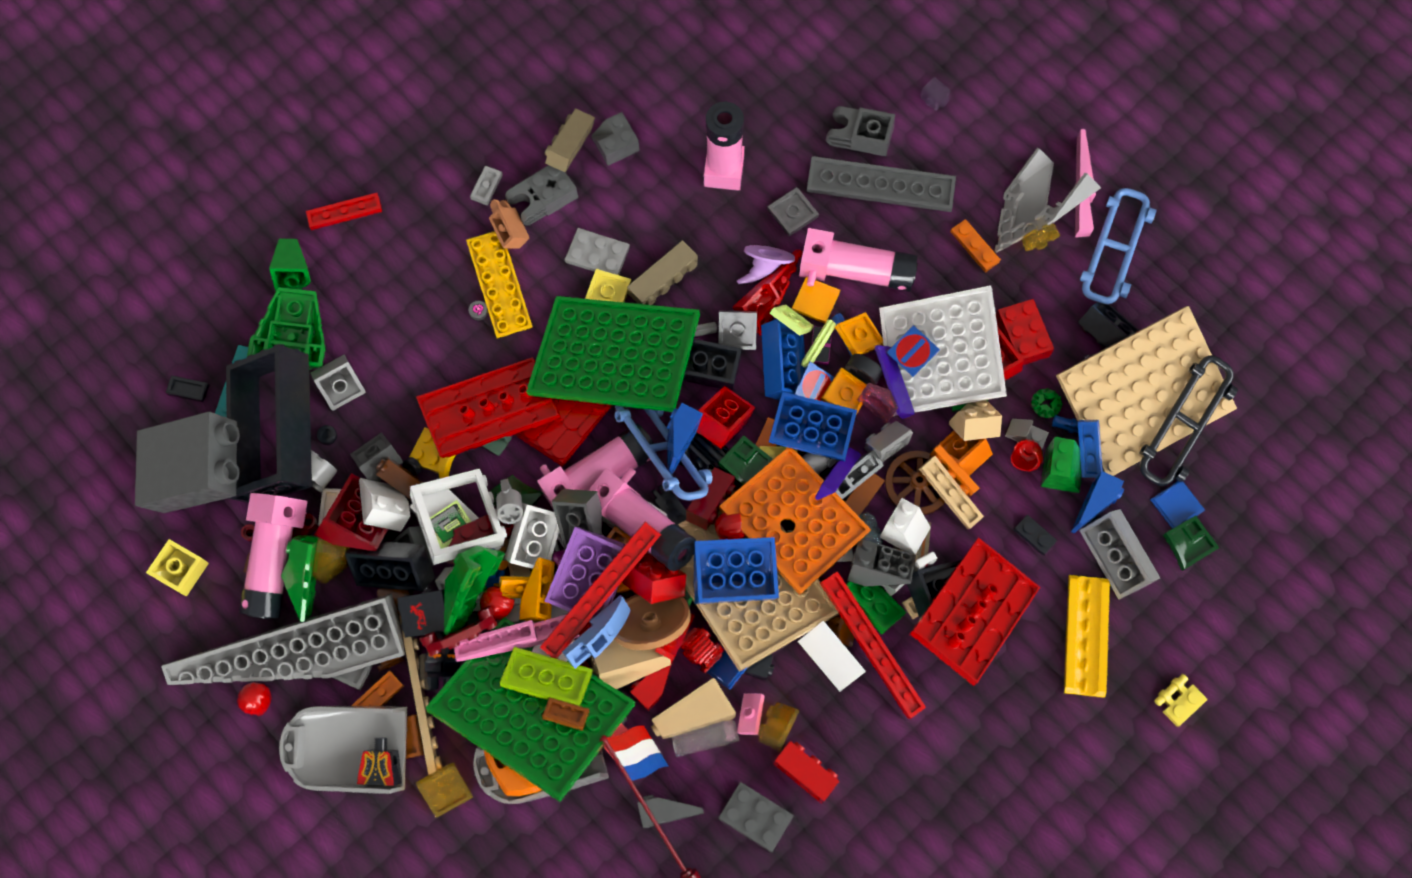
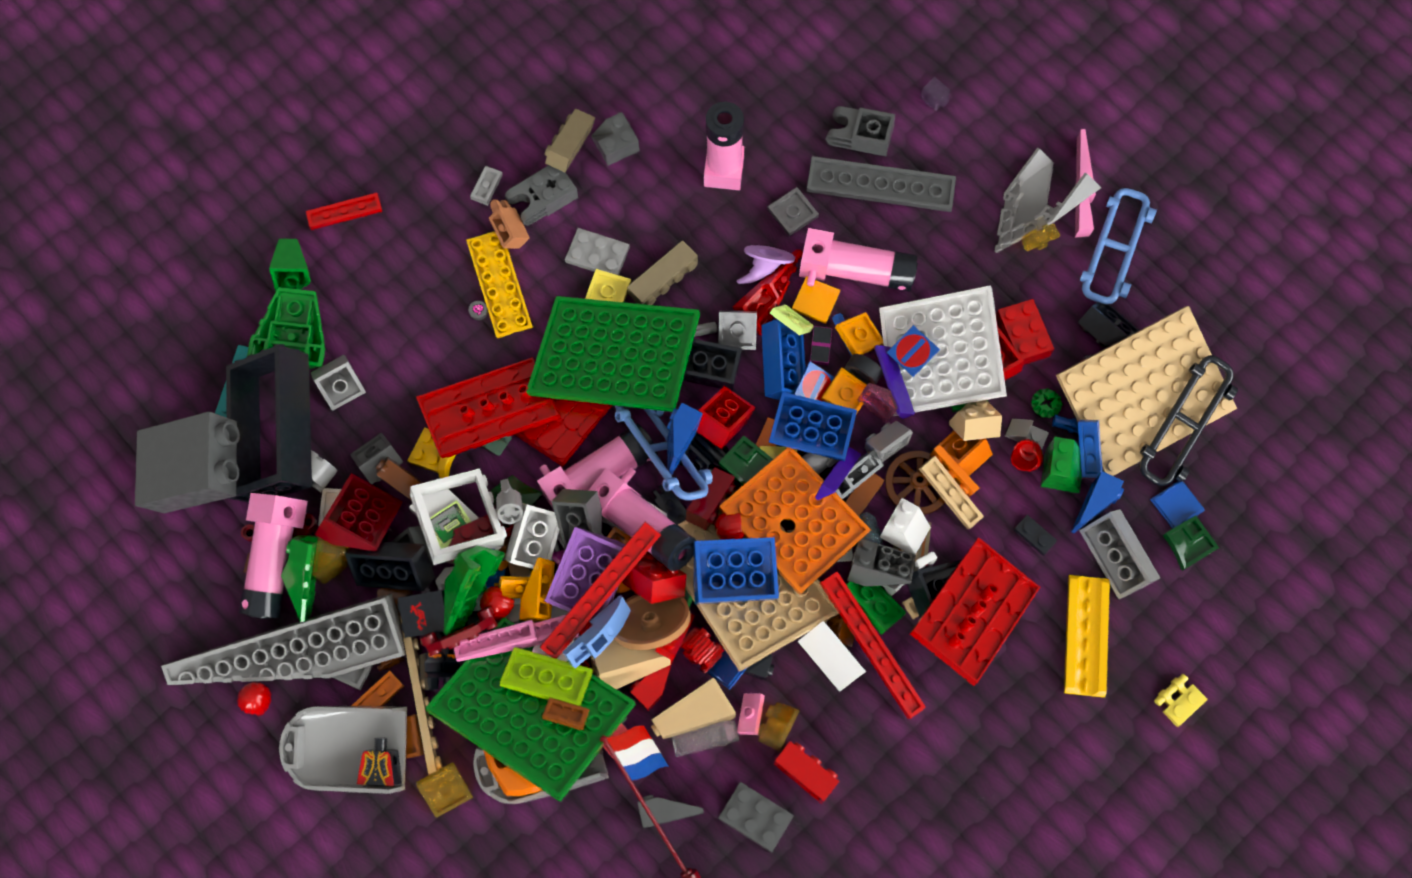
light yellow slope [146,539,209,597] -> none
black tile [166,375,209,402] -> none
black tile [317,425,337,445] -> none
white slope [359,478,410,531] -> none
black tile [402,457,422,477] -> none
yellowish green axle [801,320,836,368] -> none
orange plate [951,219,1001,273] -> none

